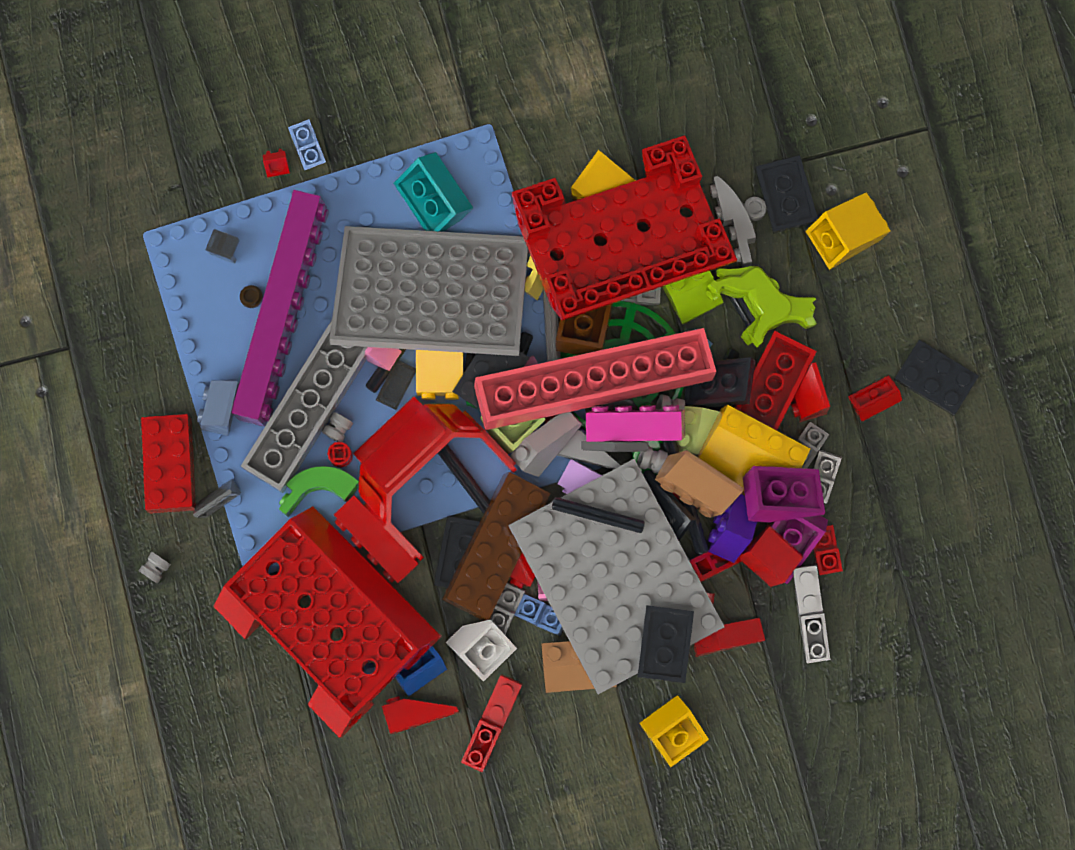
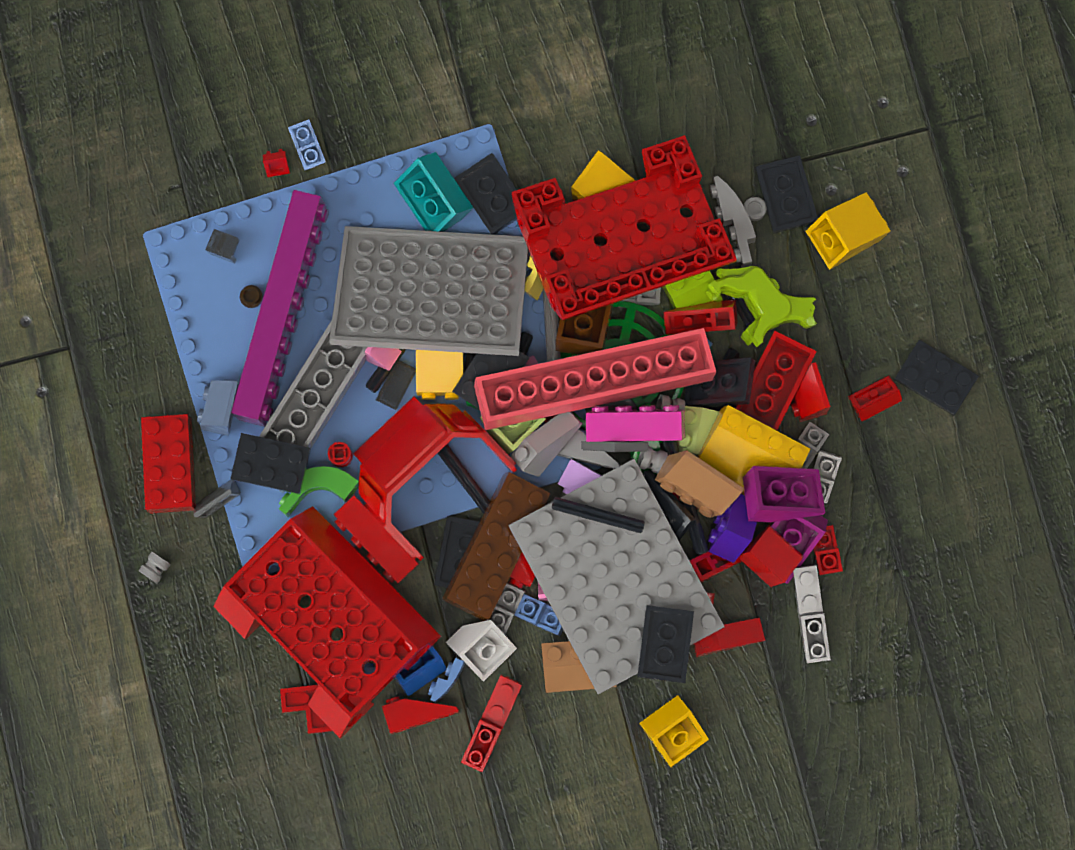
light grey wheel [322,412,353,442] -> none
none -> black plate [230,433,311,495]
none -> red plate [280,685,332,734]
none -> medium blue slope [428,658,465,703]
none -> black plate [454,153,517,235]
none -> red slope [664,300,738,335]

